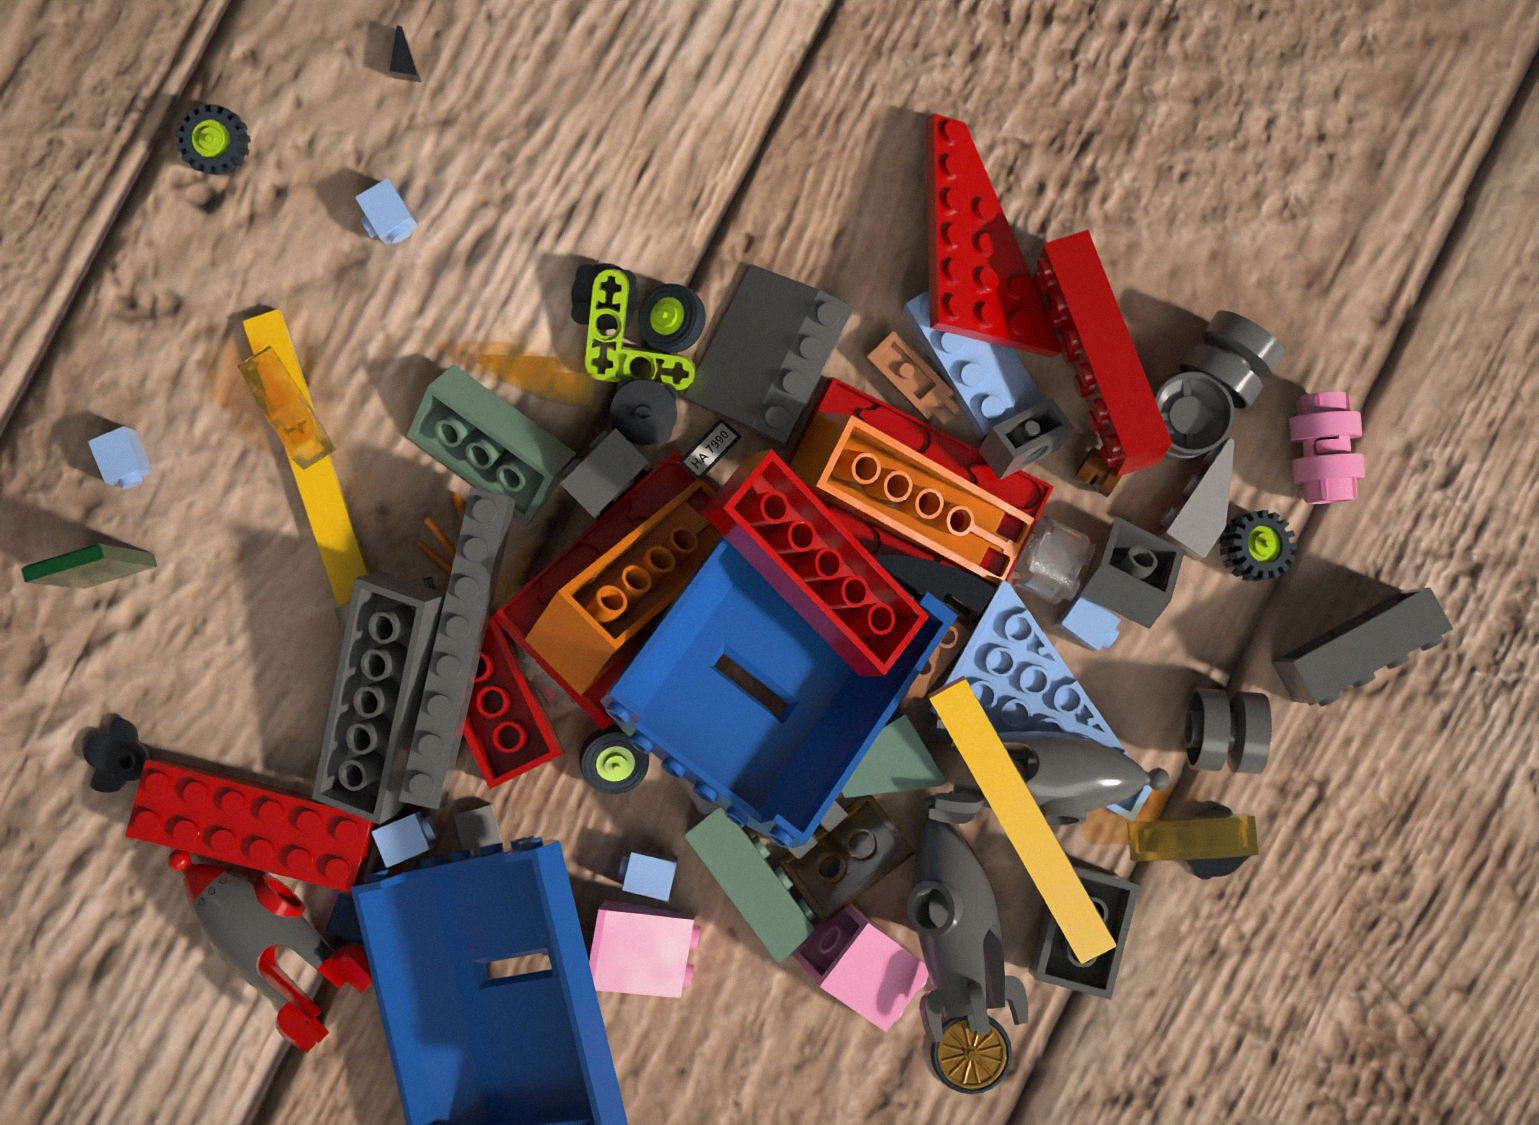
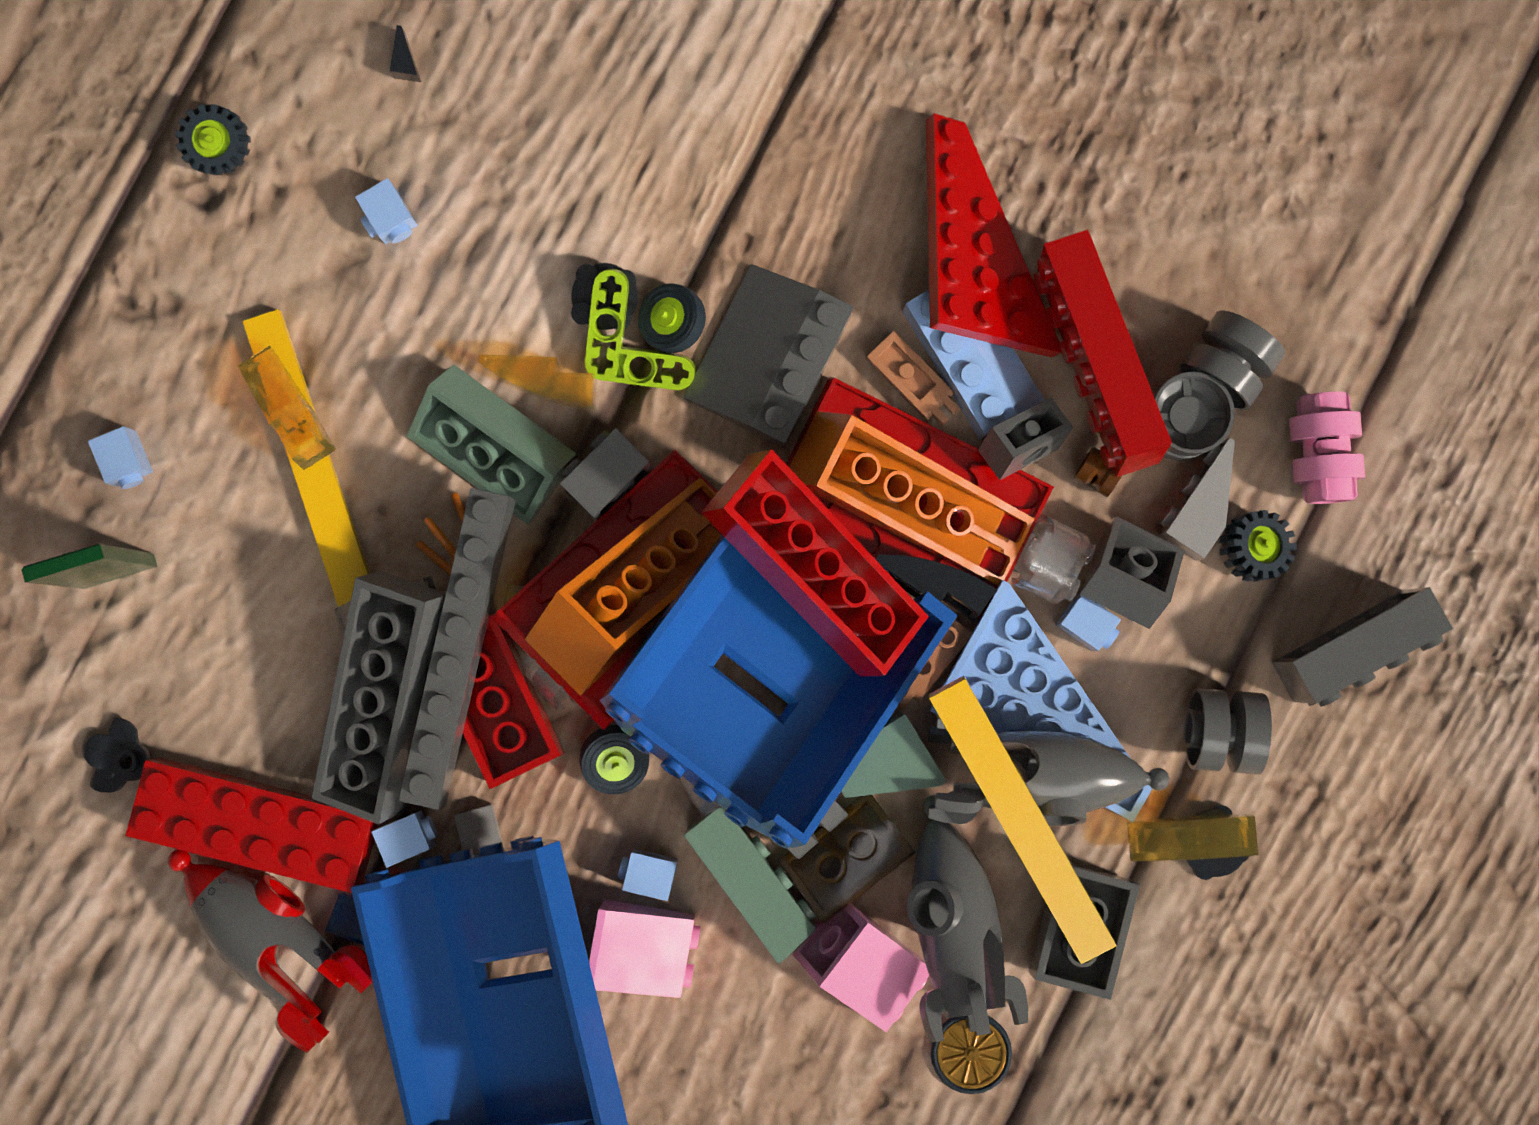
black piece [610,377,678,445] -> none
sticker [678,418,742,481] -> none

